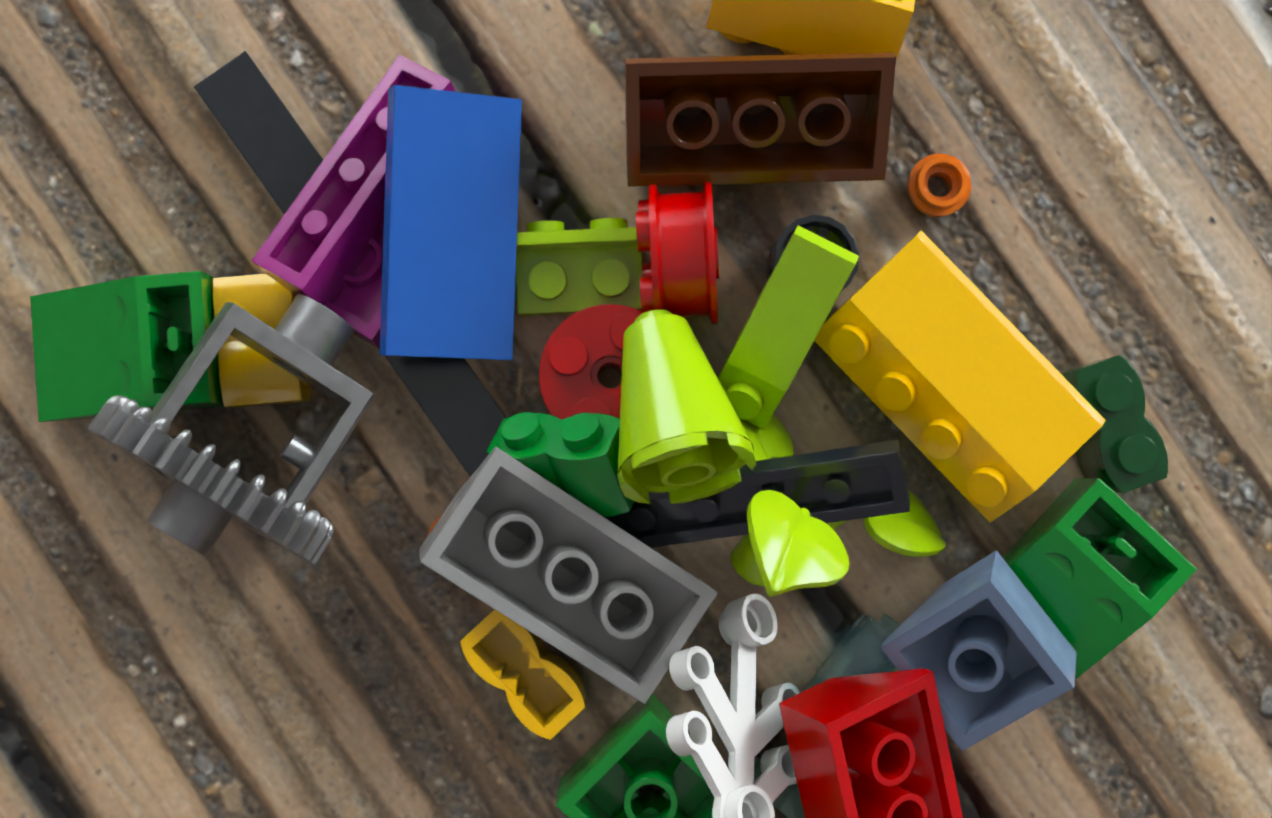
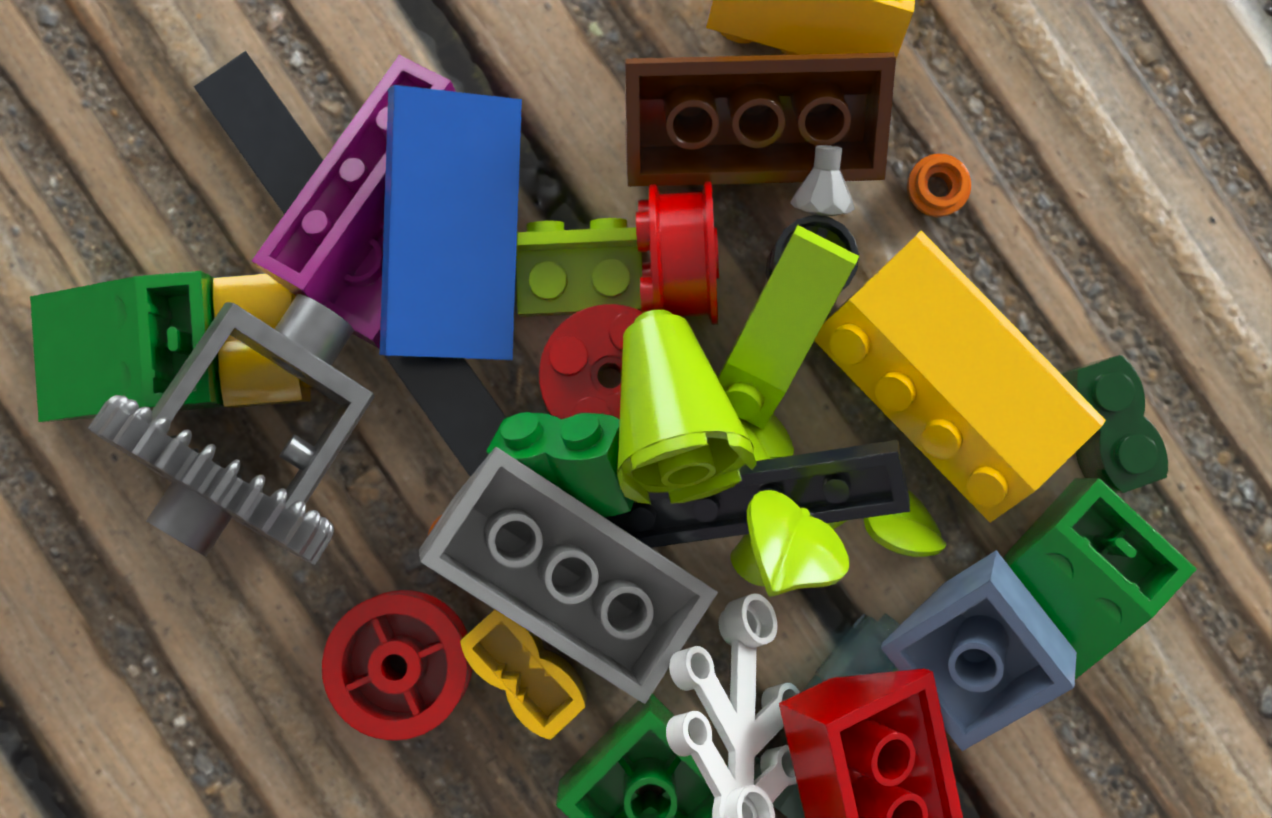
none -> red wheel [322,590,473,741]
none -> light grey rock [790,145,855,217]

